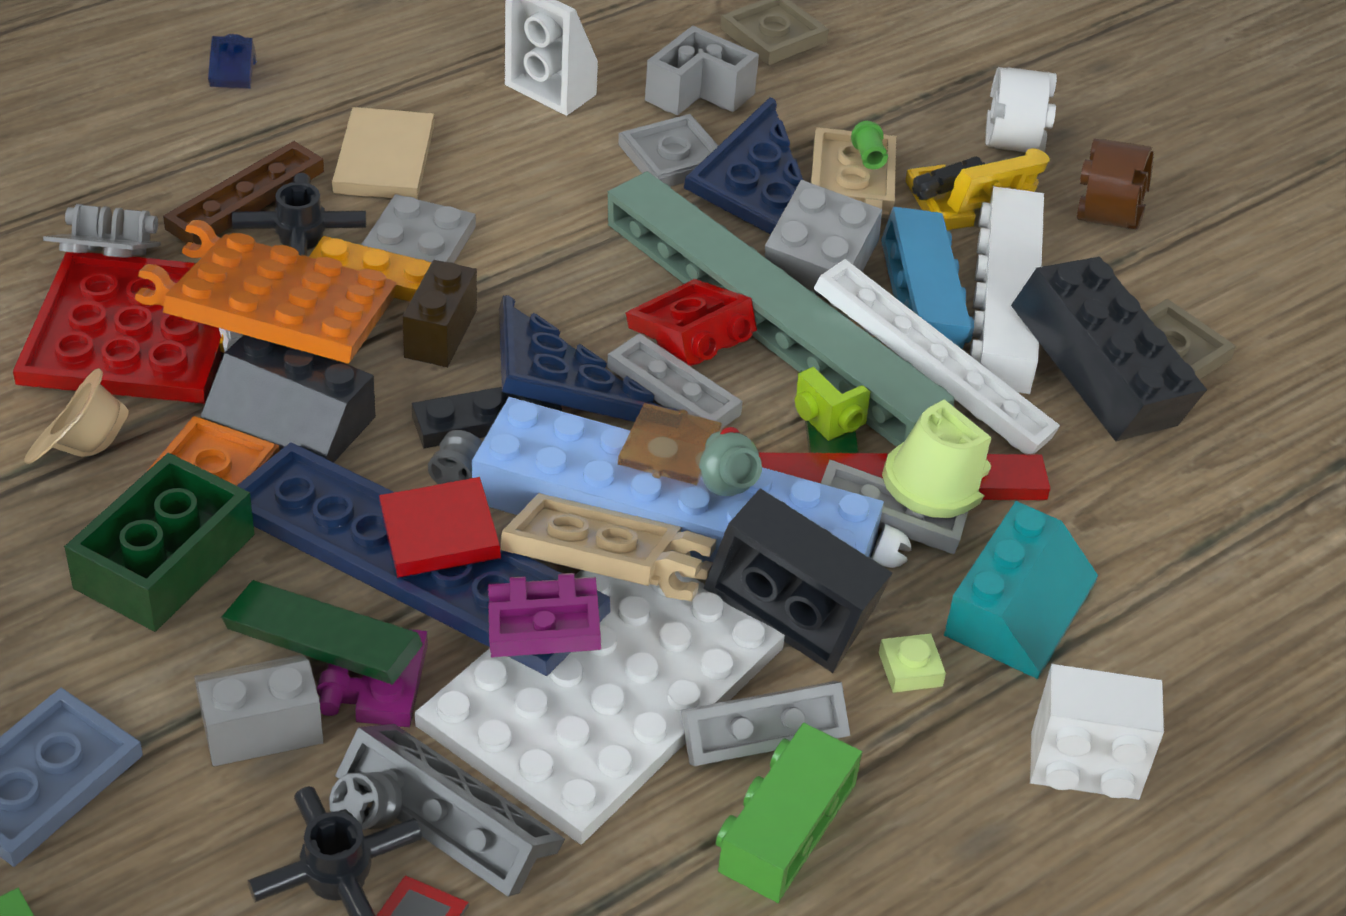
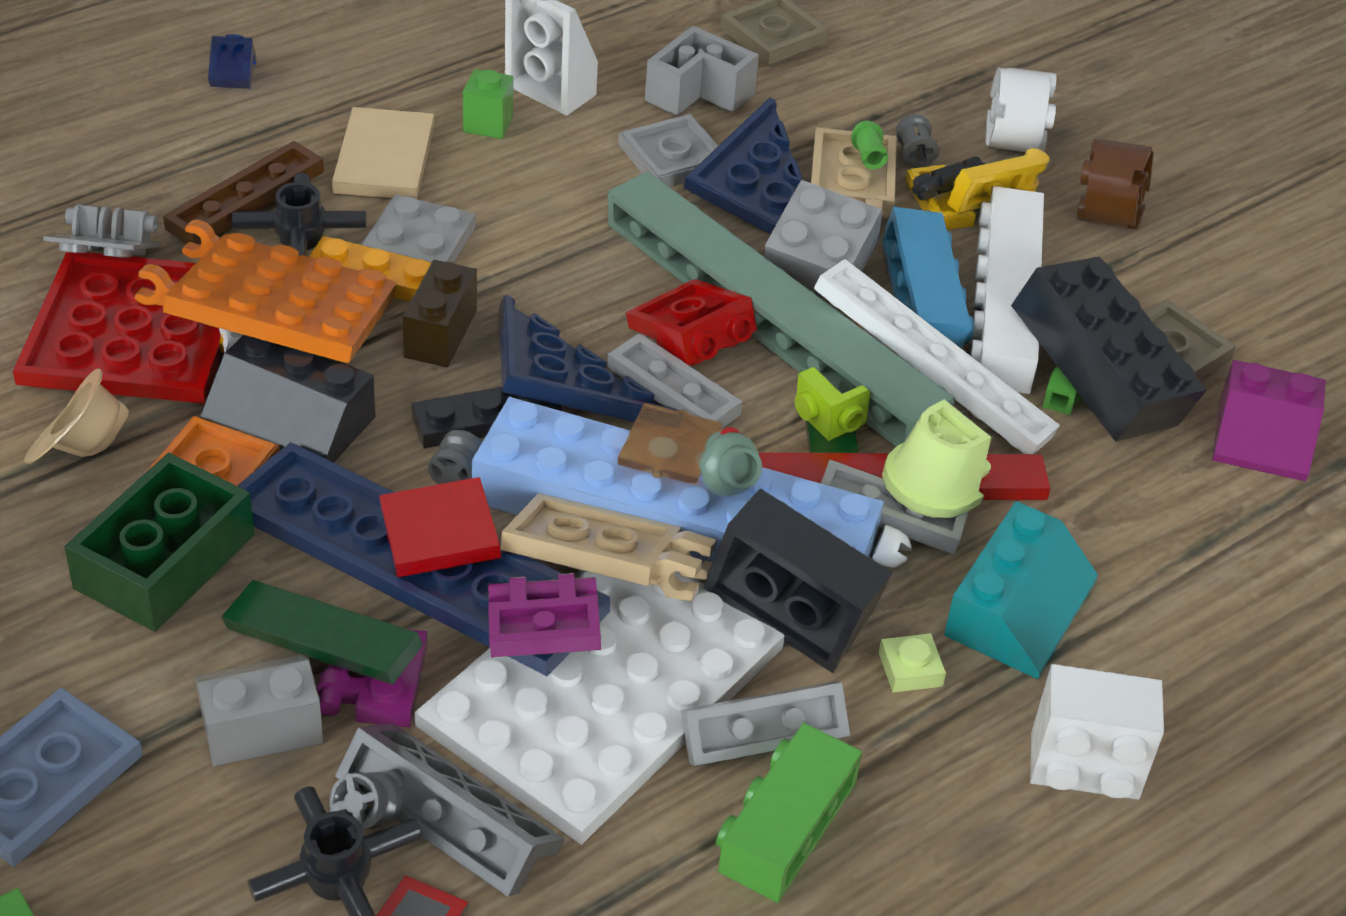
none -> bright green brick [463,69,514,139]
none -> dark grey bush [895,114,939,168]
none -> bright green piece [1043,367,1083,415]
none -> magenta slope [1212,360,1326,481]

